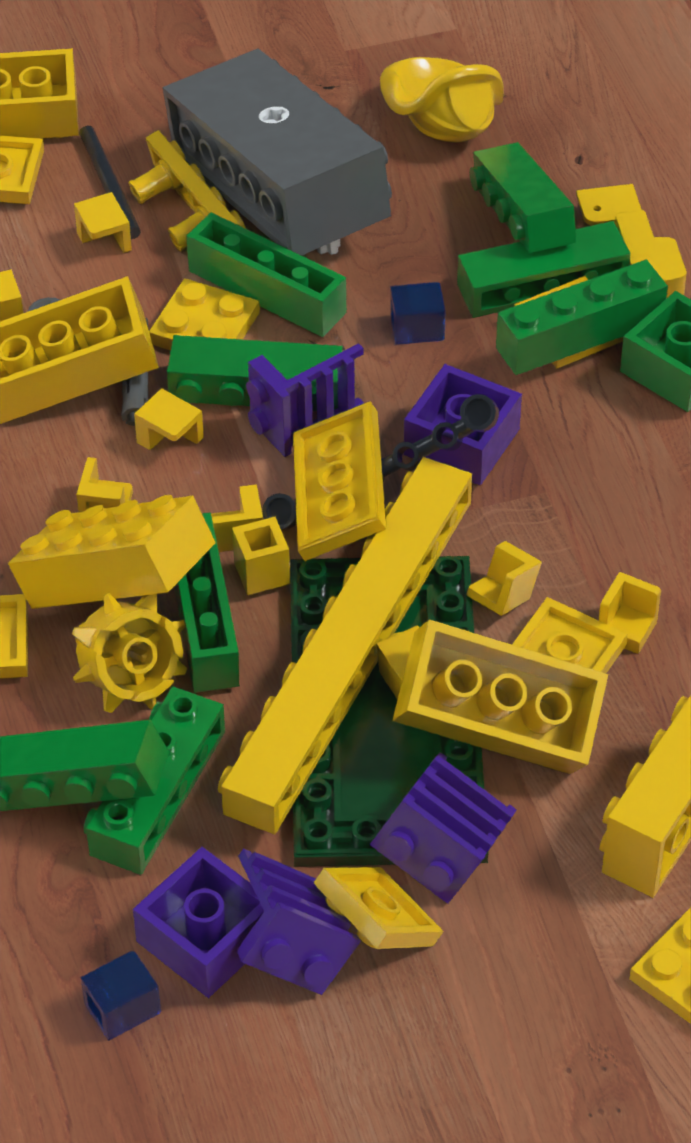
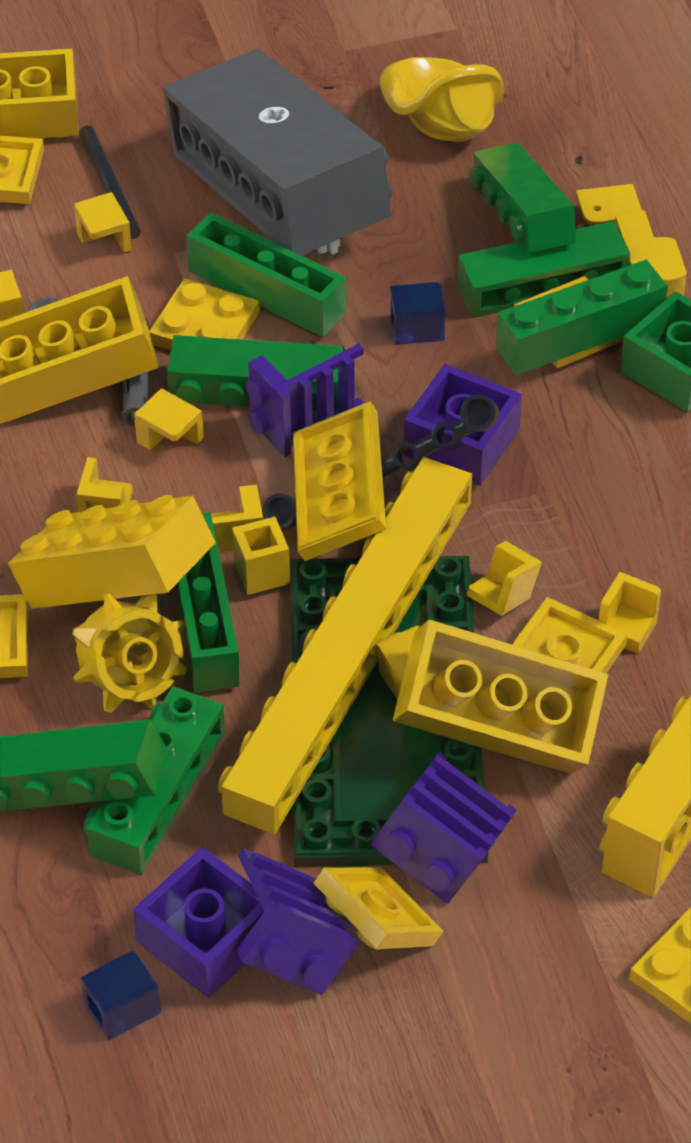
yellow plate [128,130,246,252] -> none

